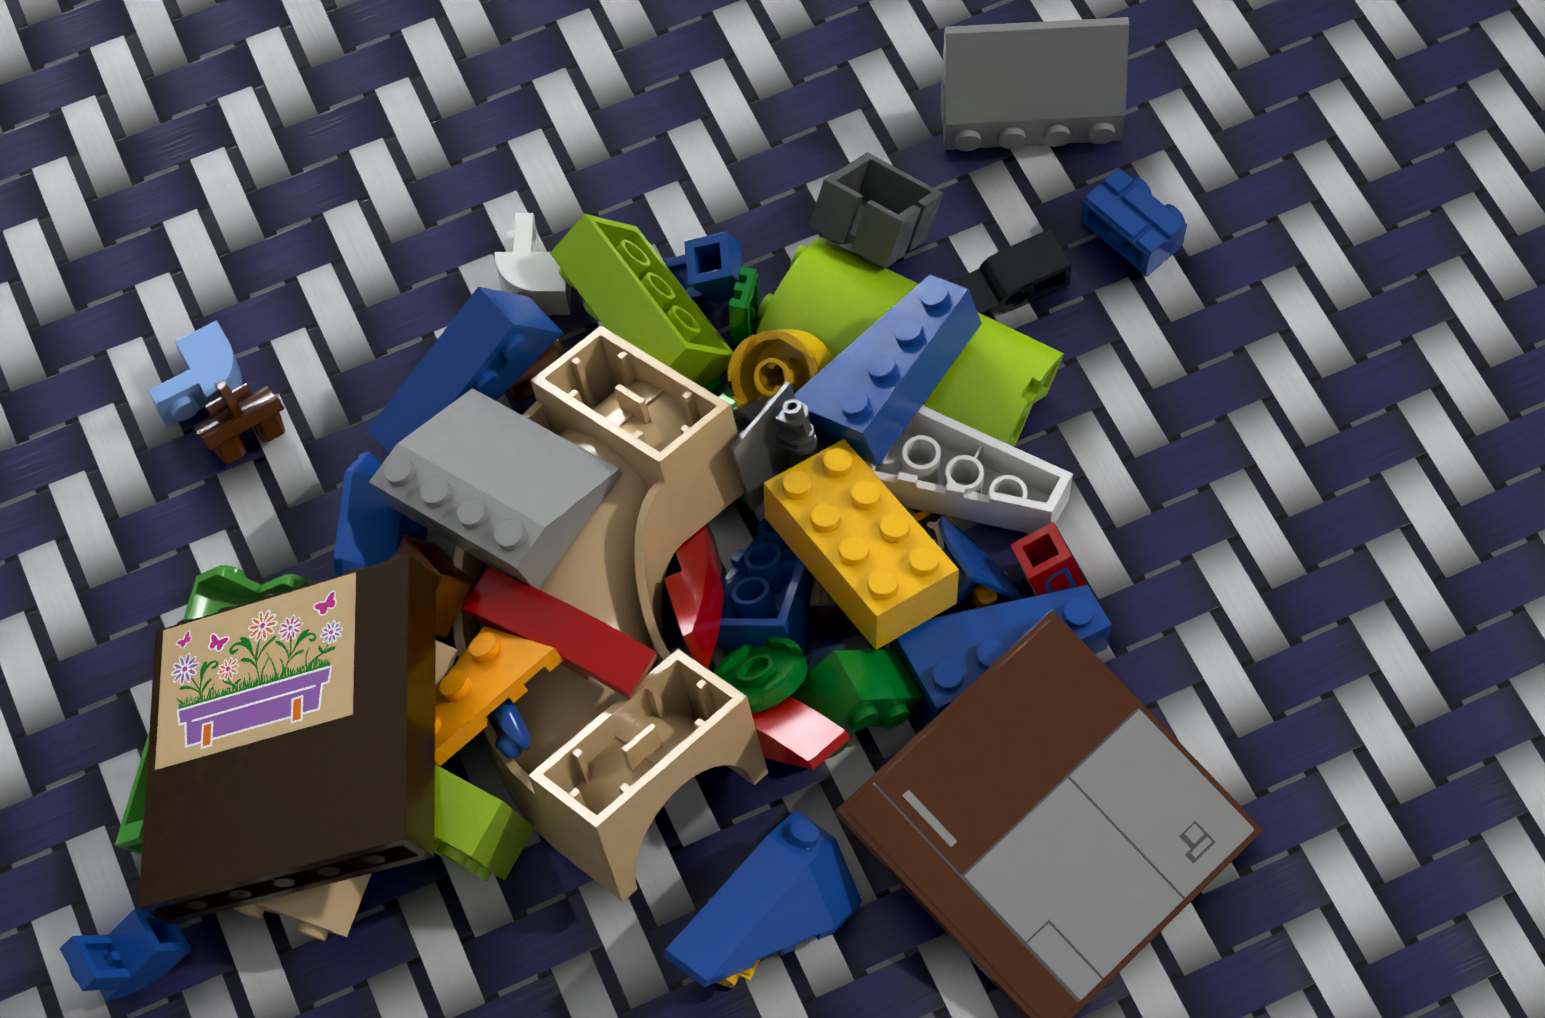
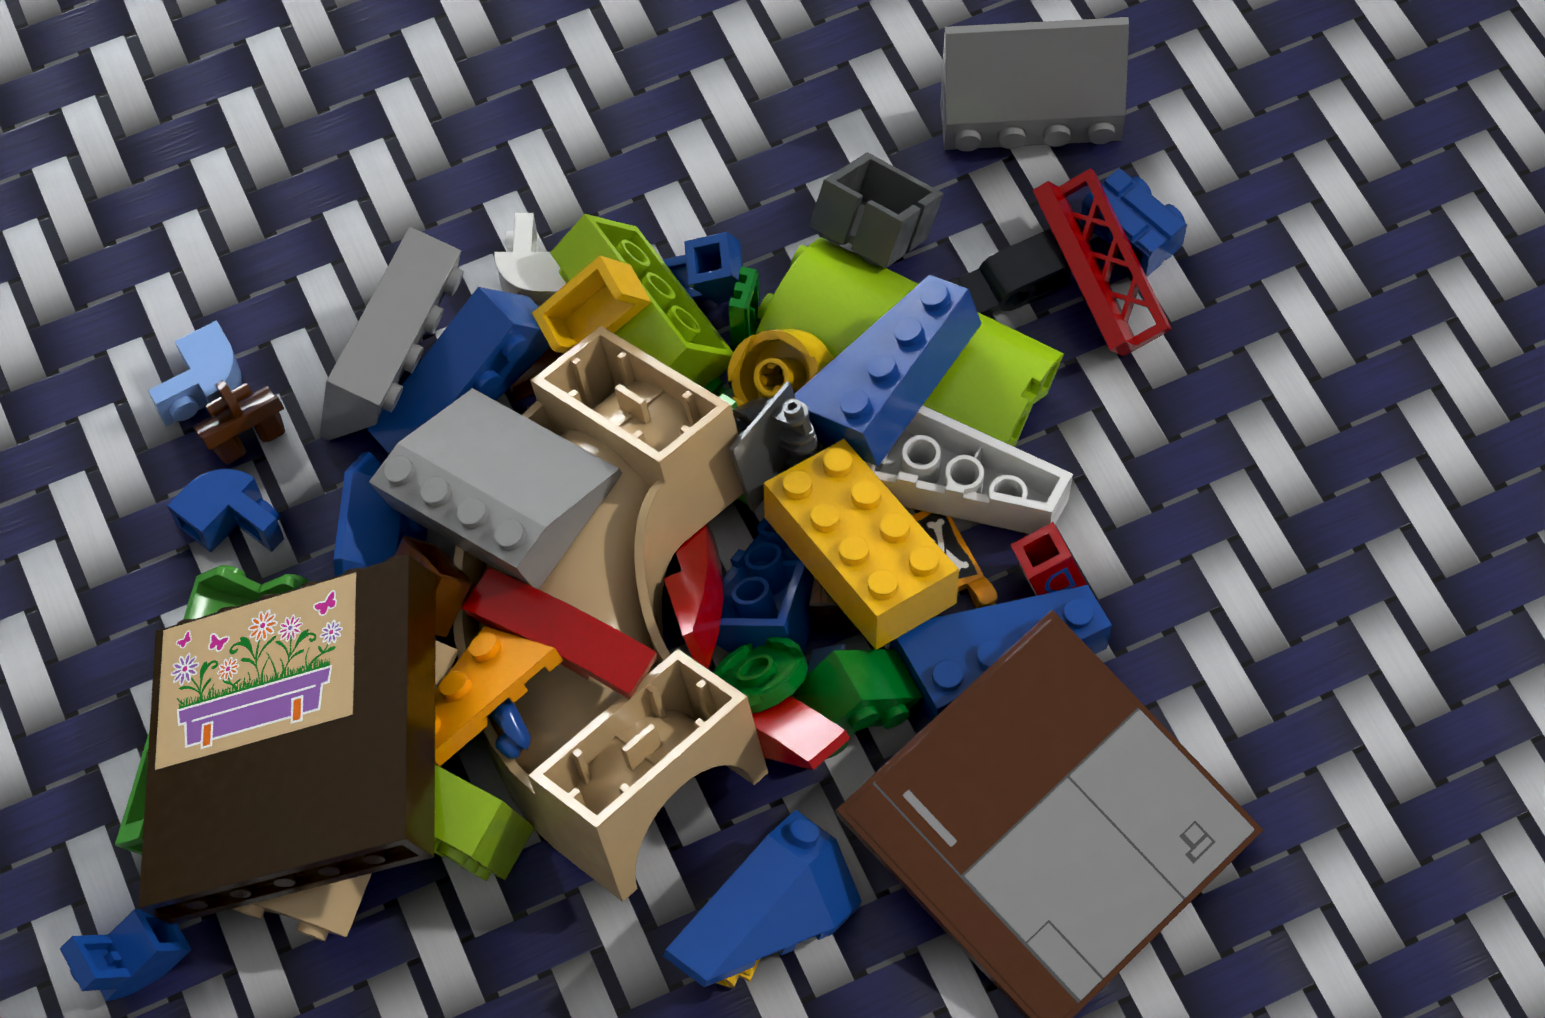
blue shield [938,514,1024,613] -> none
none -> blue brick [167,469,285,552]
none -> light grey slope [319,226,464,441]
none -> yellow panel [532,256,652,354]
none -> red fence [1033,169,1172,356]

